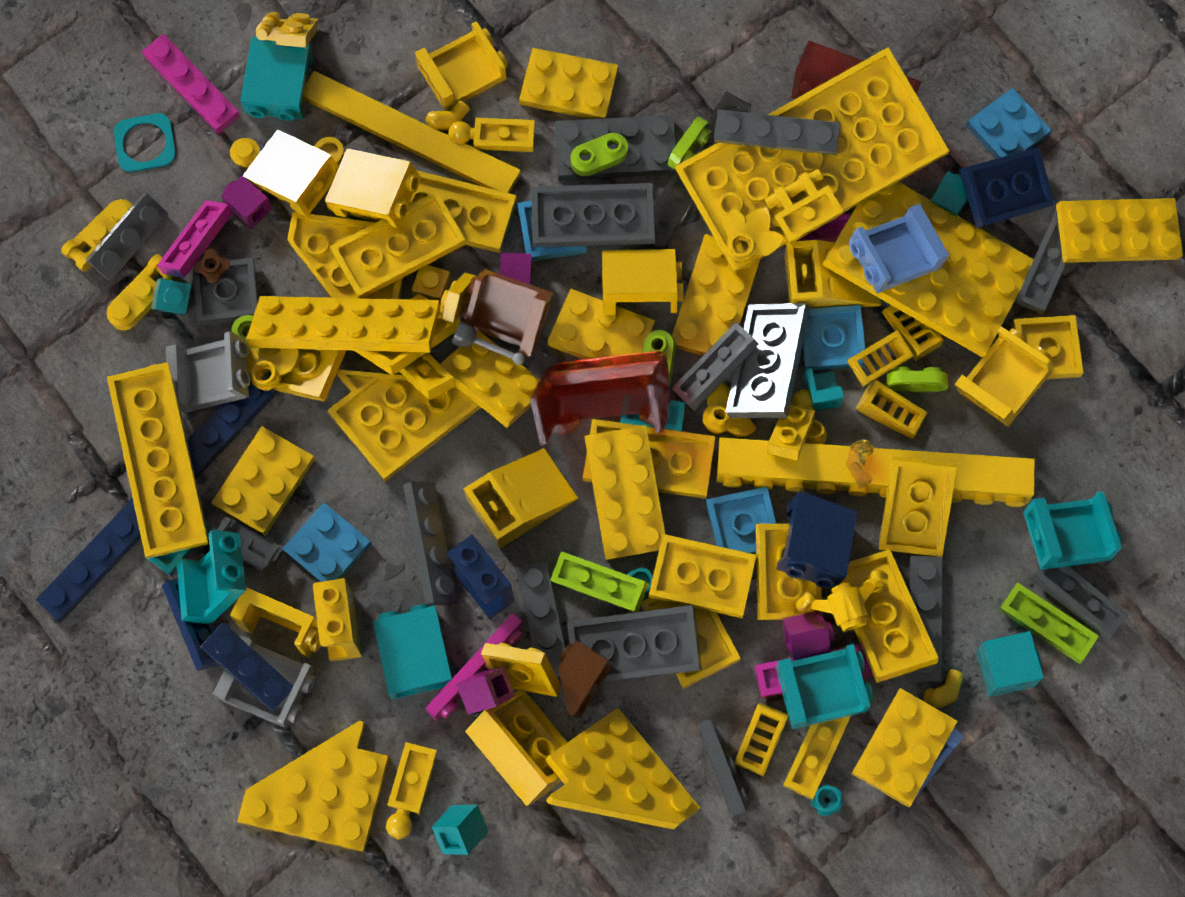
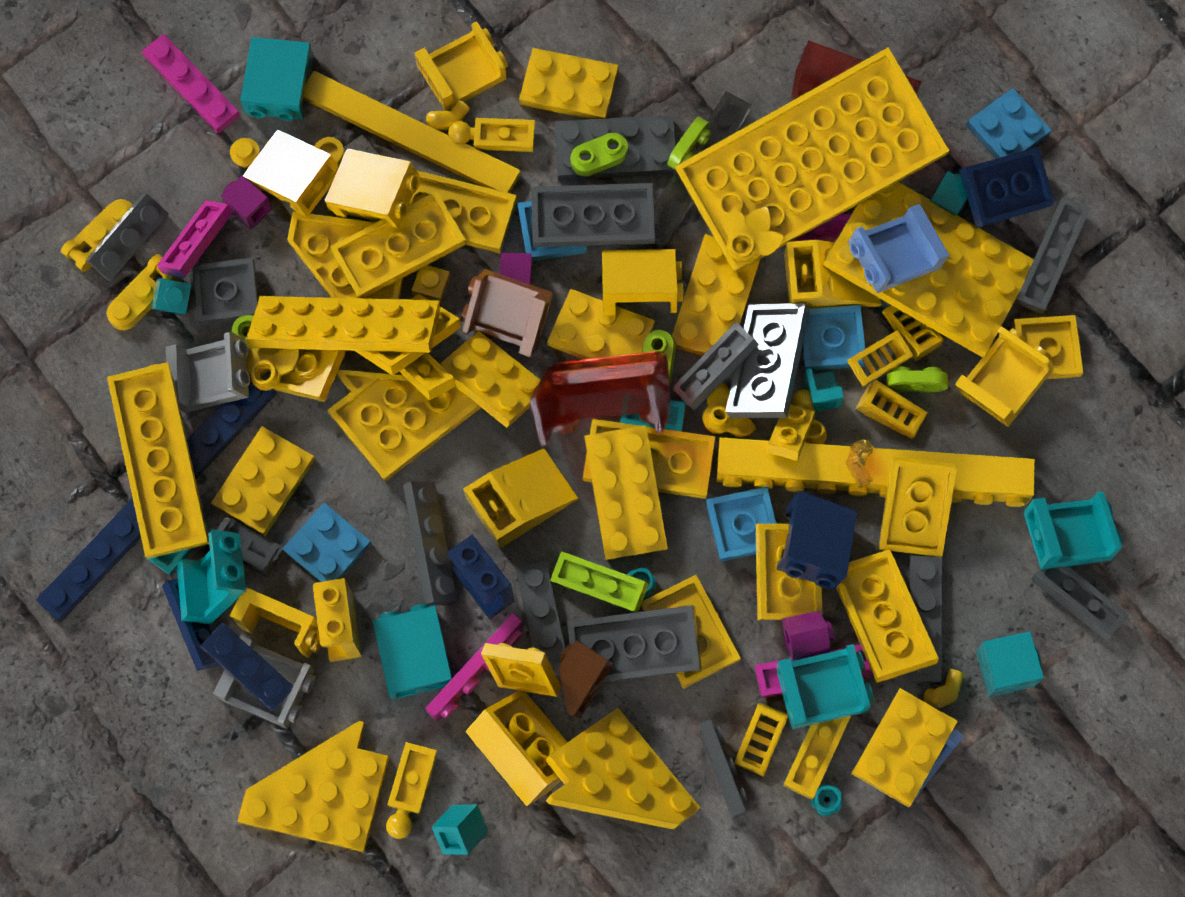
teal piece [114,113,176,172] -> none
reddish brown plate [193,249,230,284] -> none
yellow plate [256,12,318,48] -> none
yellow plate [440,272,476,323] -> none
hinge [451,321,525,365] -> none
magenta brick [456,666,515,714] -> none
yellow plate [649,534,756,619] -> none
dark grey plate [714,110,840,155] -> none
yellow plate [764,169,844,244] -> none
yellow piece [796,570,888,632] -> none
lime plate [999,582,1099,664] -> none
yellow plate [1056,198,1183,263] -> none

